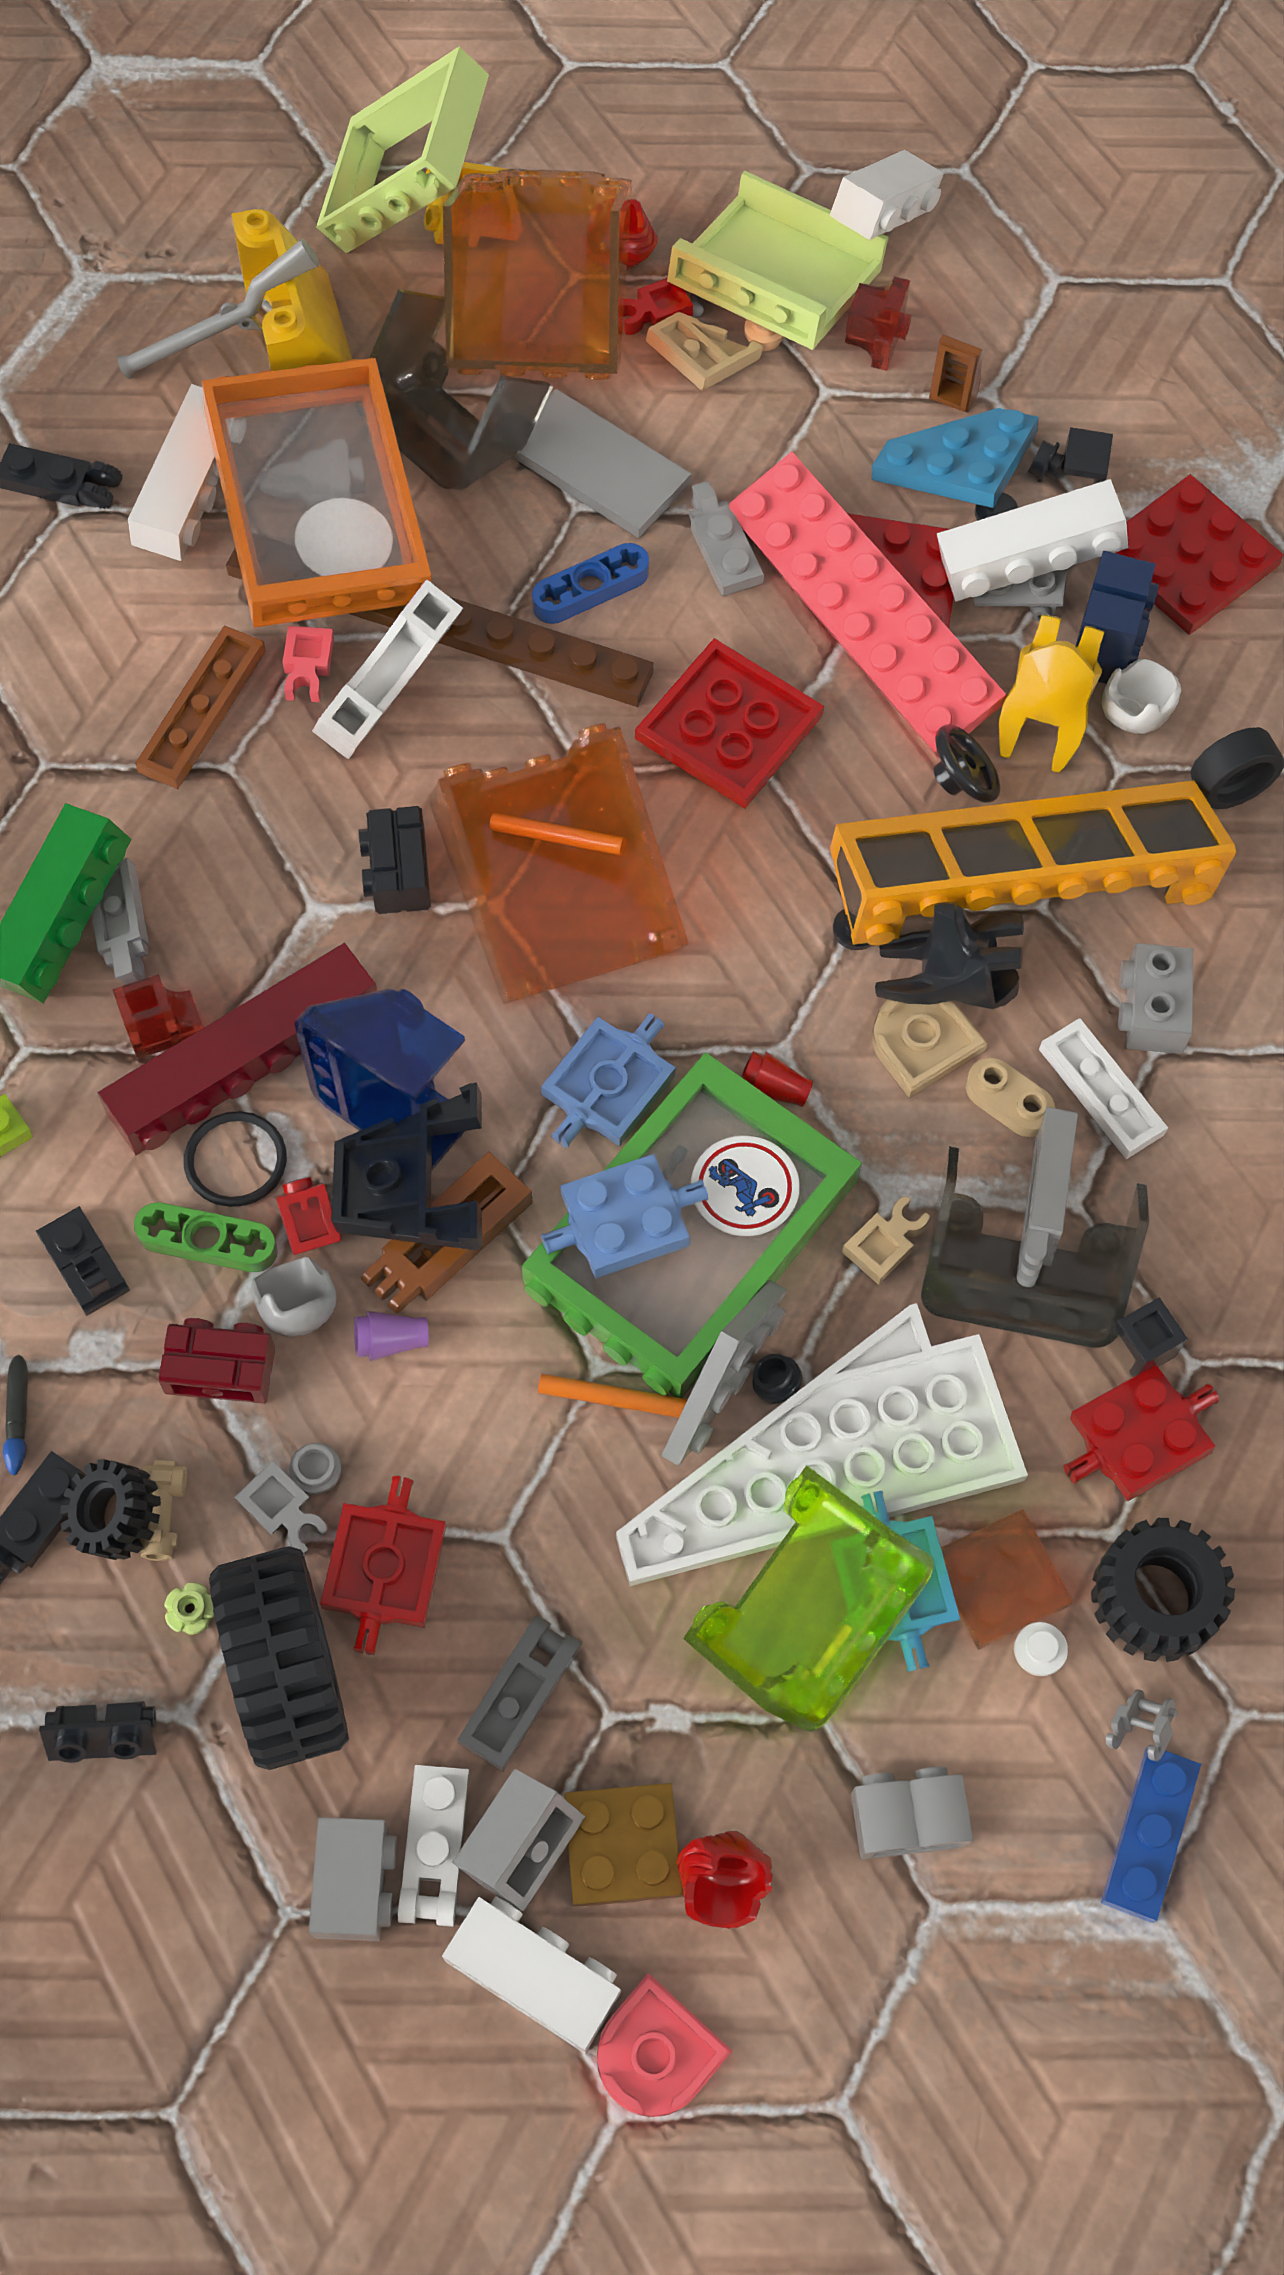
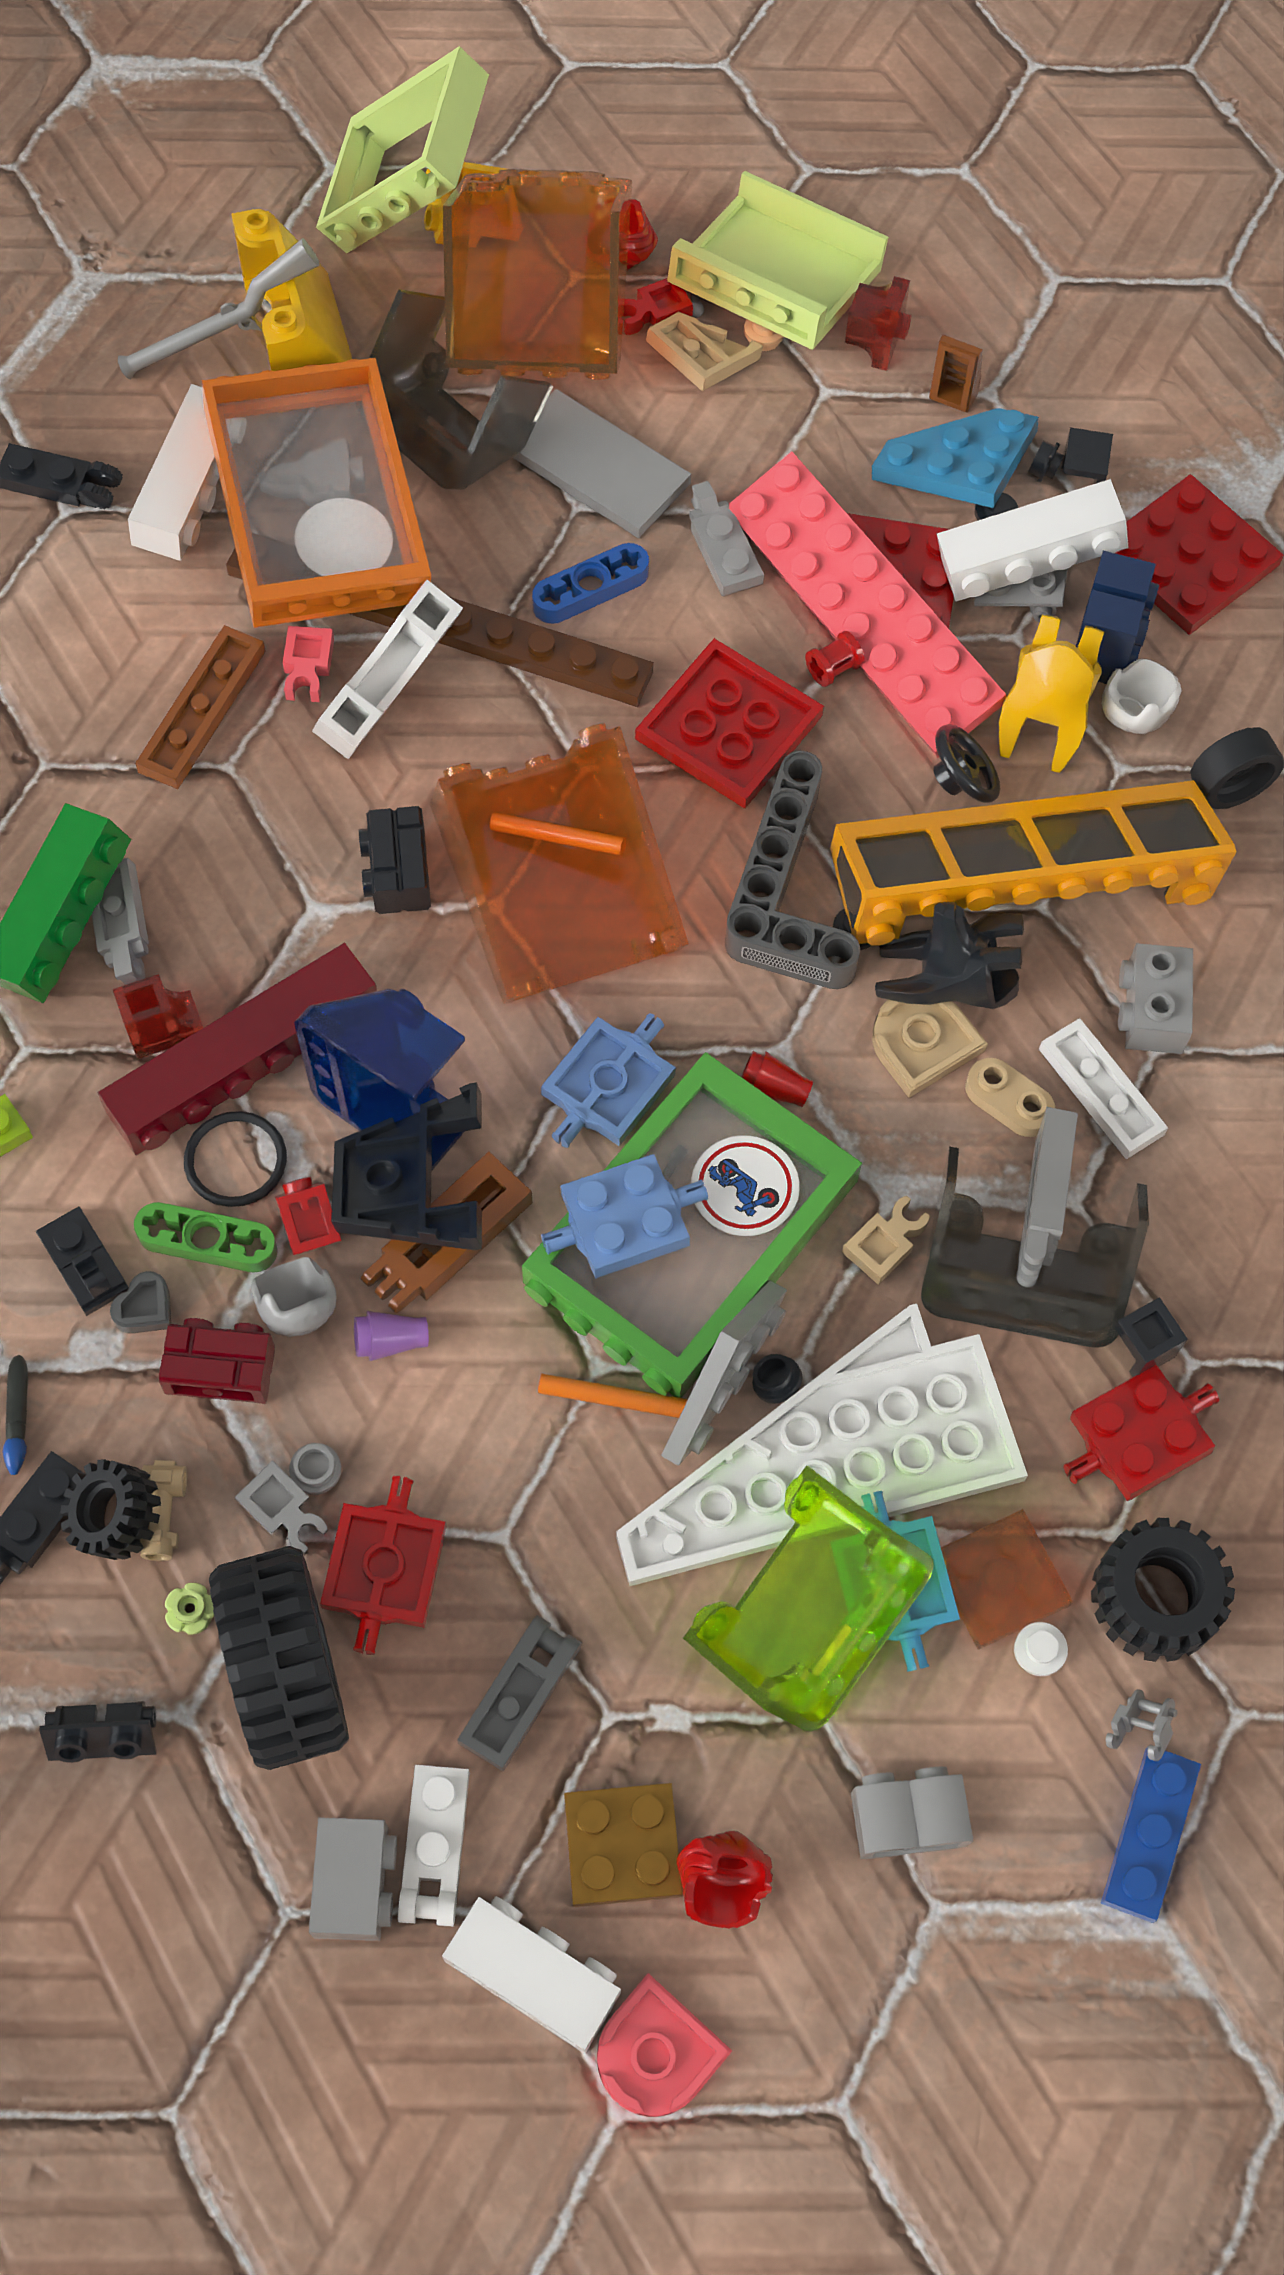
light grey brick [452,1769,585,1912] -> none
white brick [830,150,944,240] -> none
none -> dark grey tile [110,1271,171,1333]
none -> dark grey beam [725,750,860,989]
none -> red bush [805,631,865,687]

